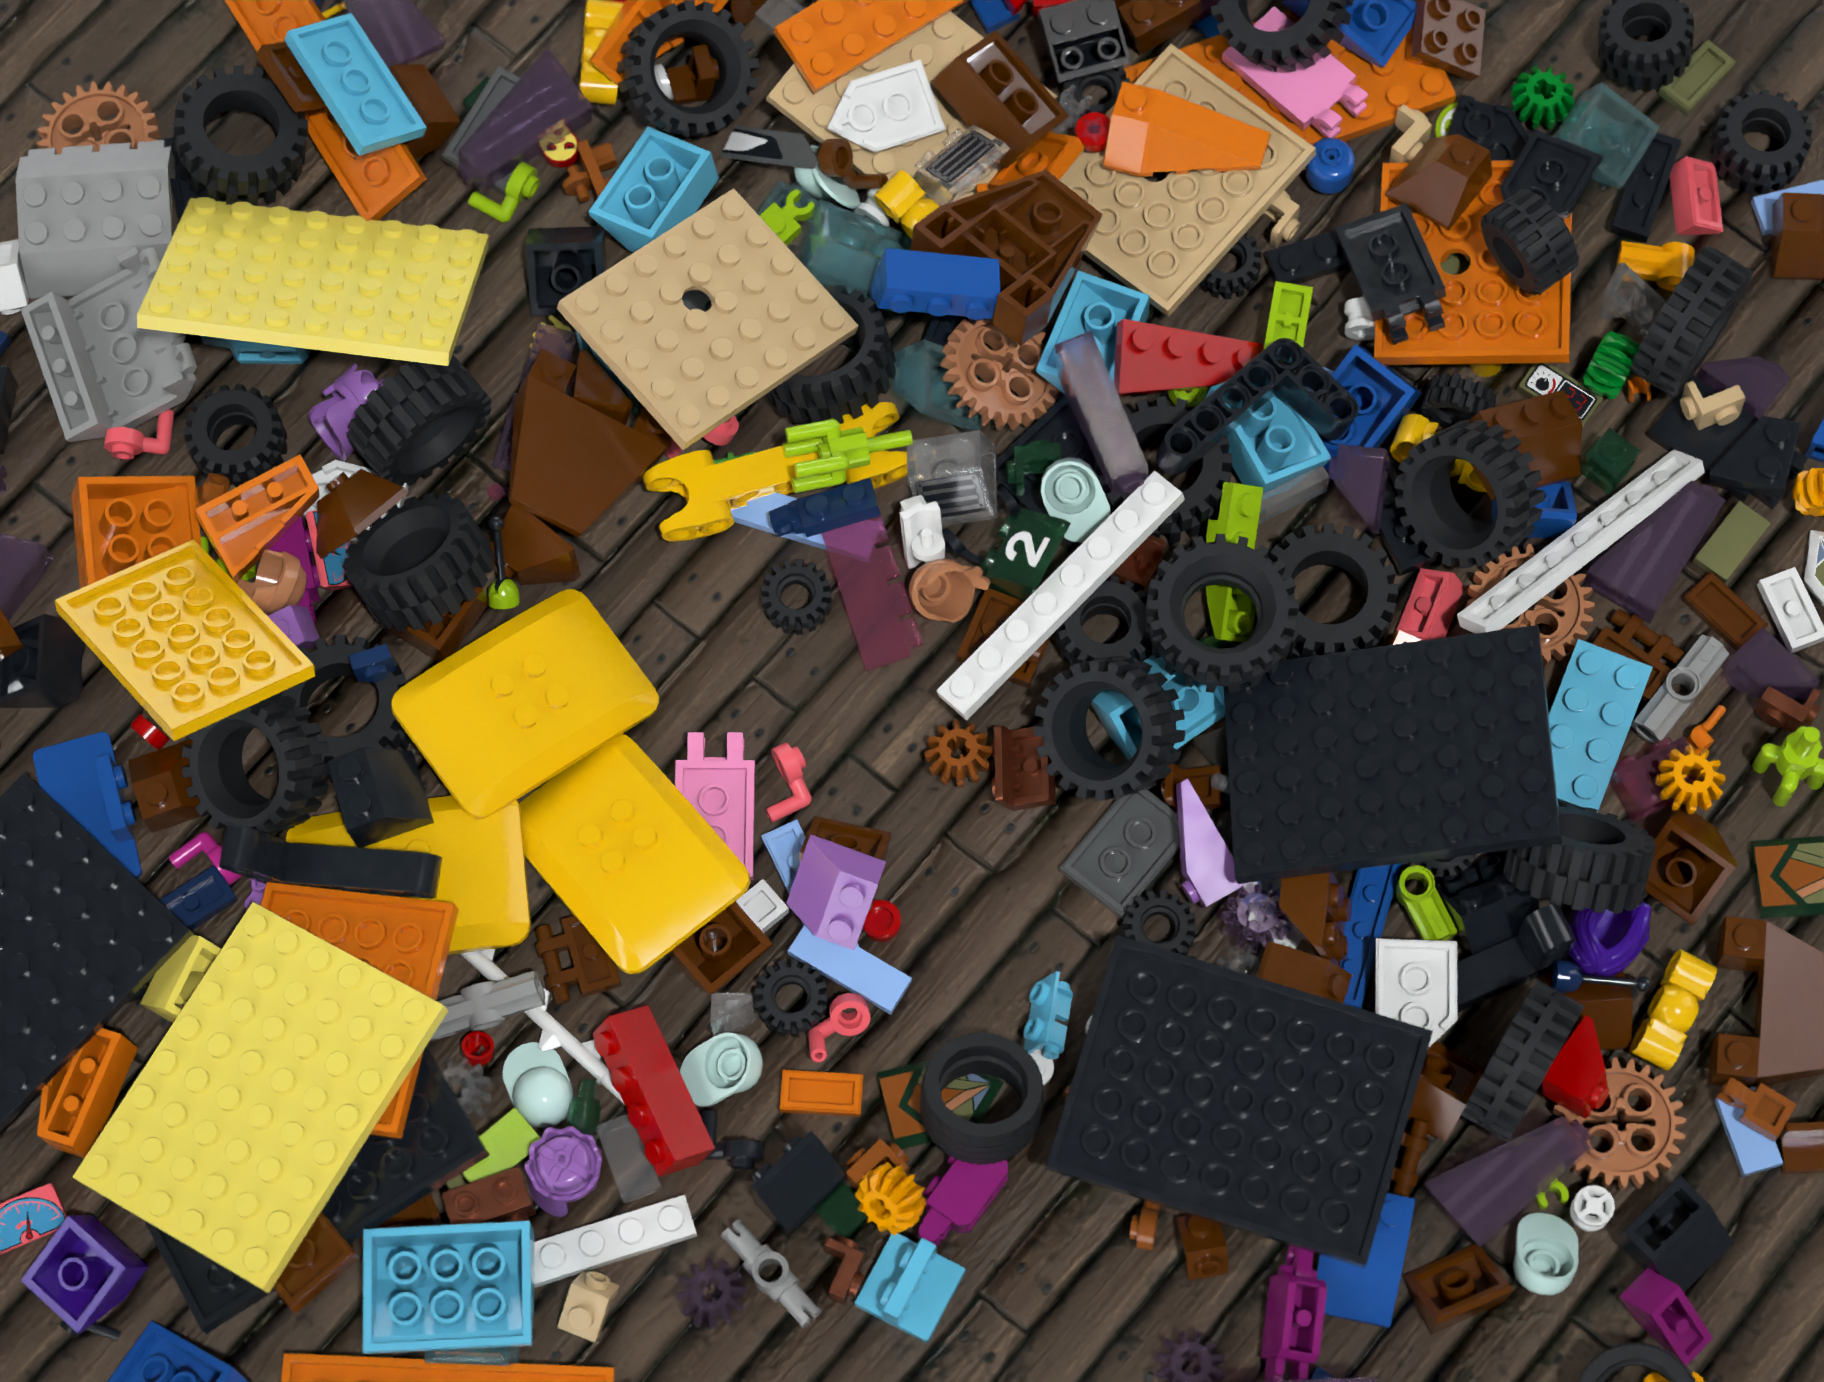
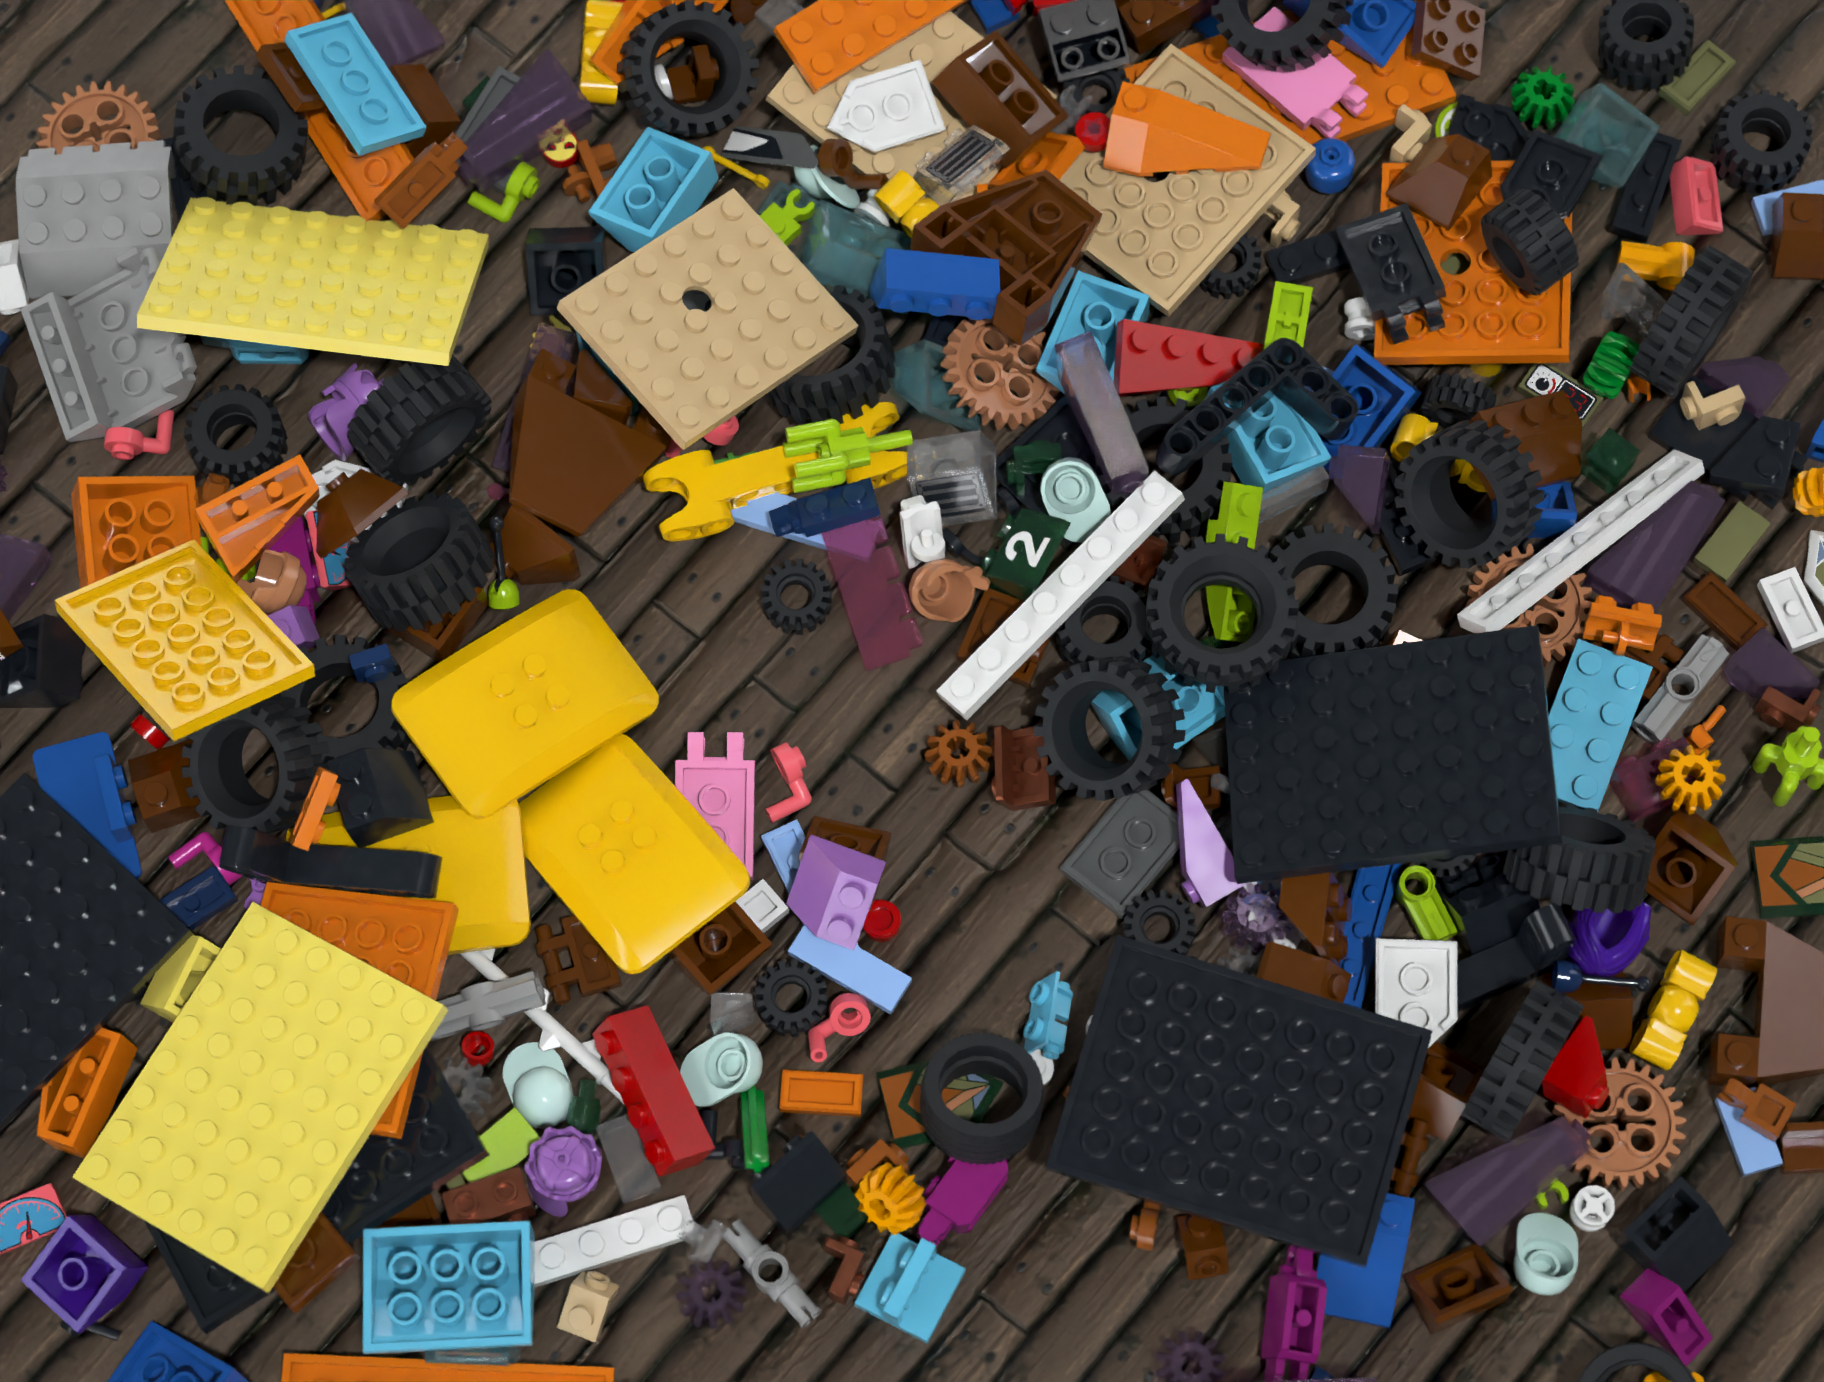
coral slope [1396,568,1464,641] -> none
none -> orange plate [288,766,341,851]
none -> dark orange hinge [374,132,468,229]
none -> clear tile [677,1219,728,1266]
none -> yellow hinge [702,146,770,190]
none -> green axle [740,1085,769,1173]
none -> orange hips [1583,595,1662,657]

